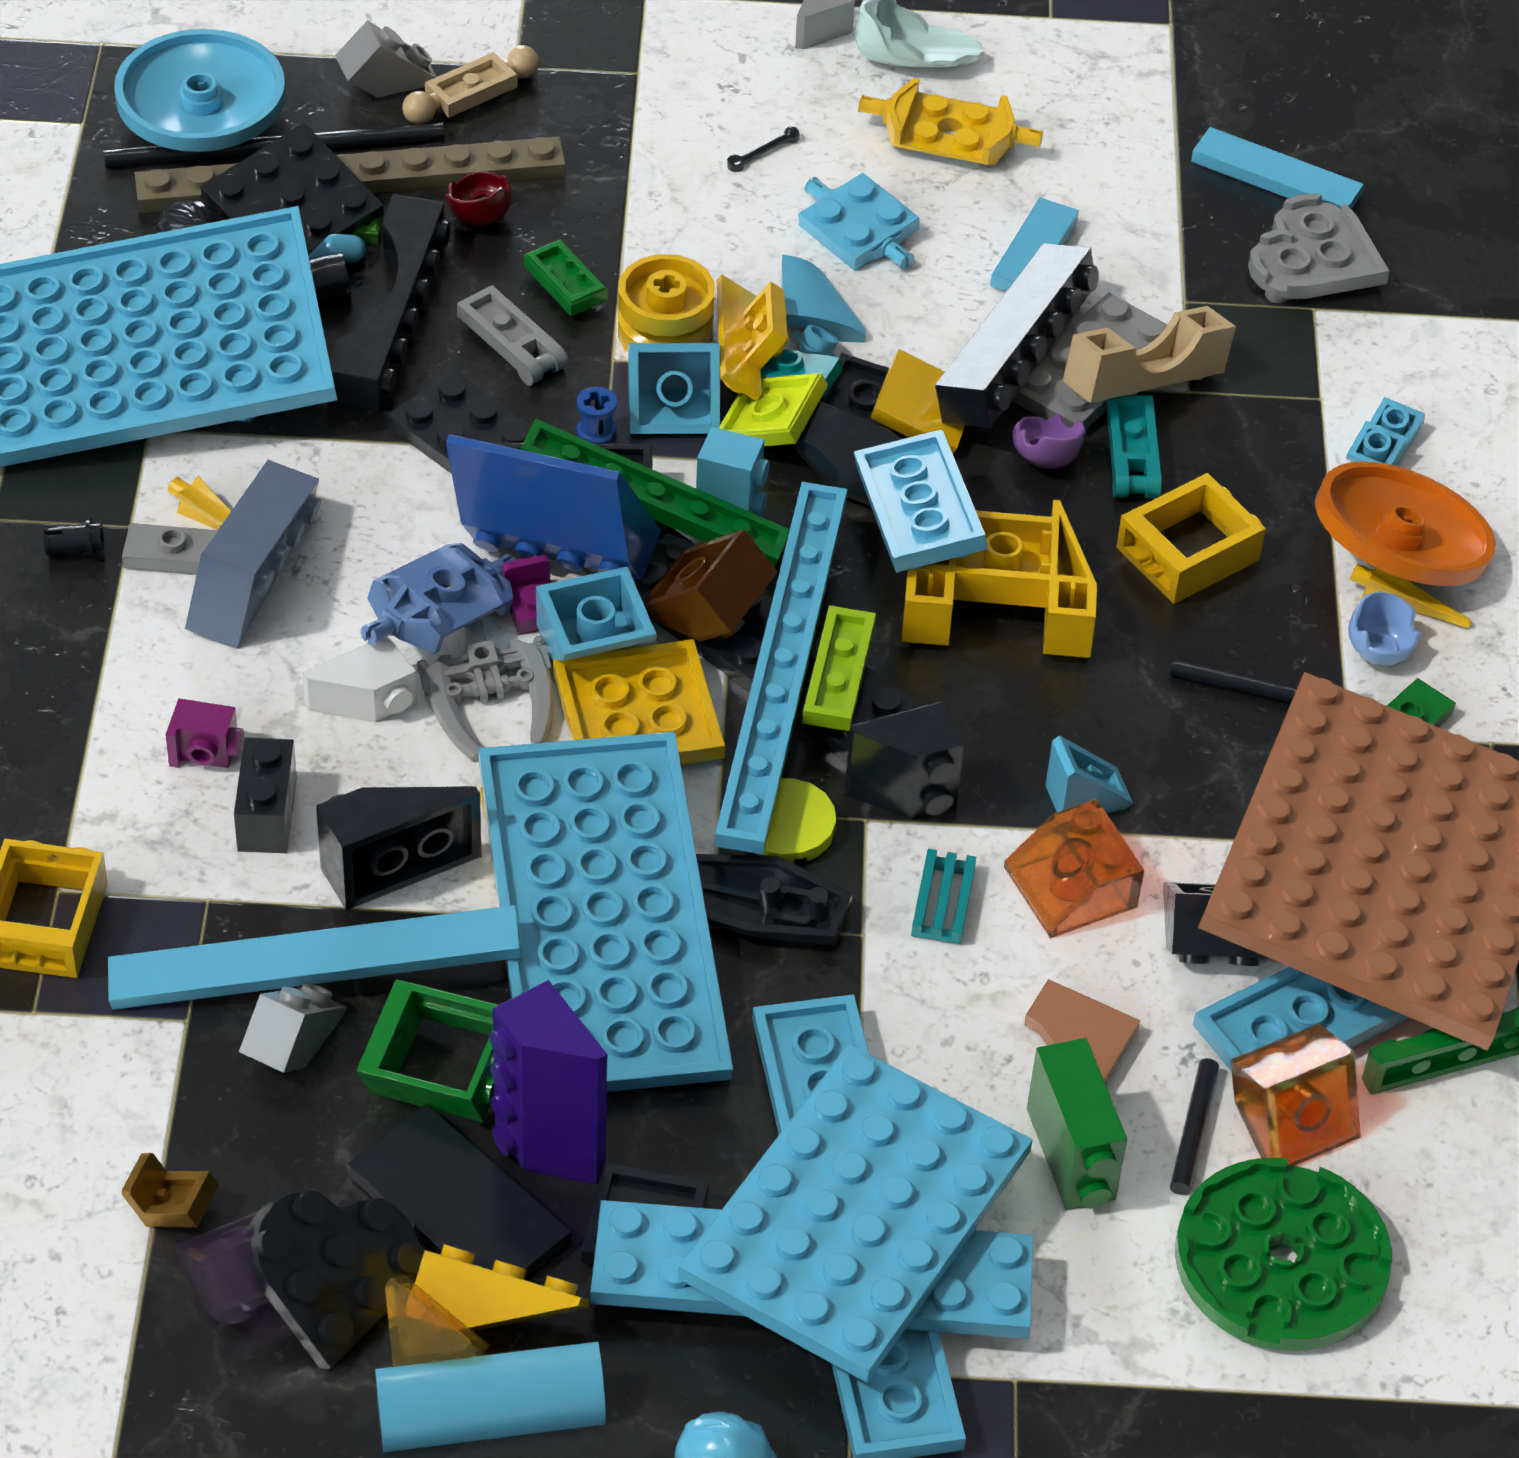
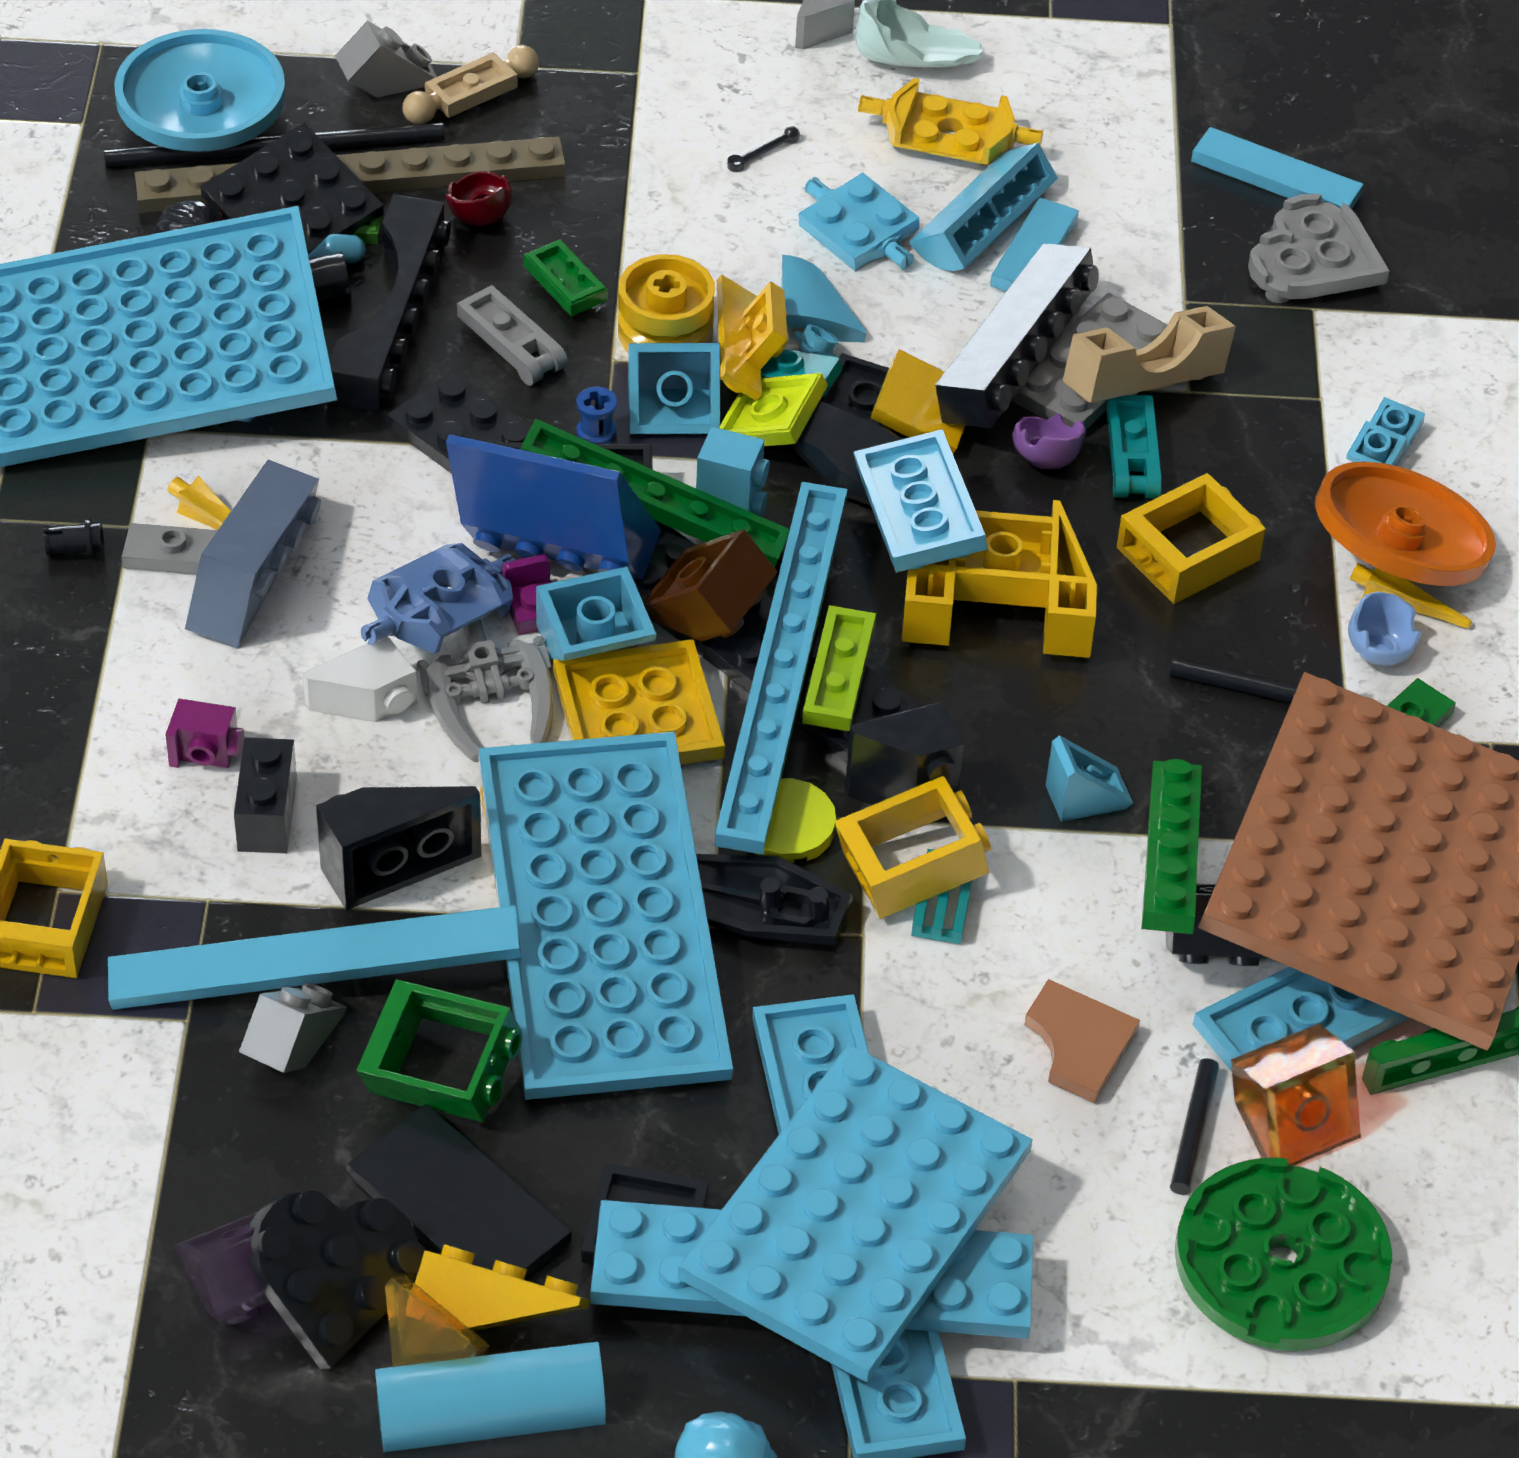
pearl gold bracket [122,1153,219,1227] -> none
dark purple slope [489,980,607,1184] -> none
clear orange slope [1004,799,1144,938] -> none
green brick [1027,1037,1128,1210] -> none
none -> yellow window [835,775,991,919]
none -> medium azure brick [909,143,1058,271]
none -> green plate [1141,759,1202,934]

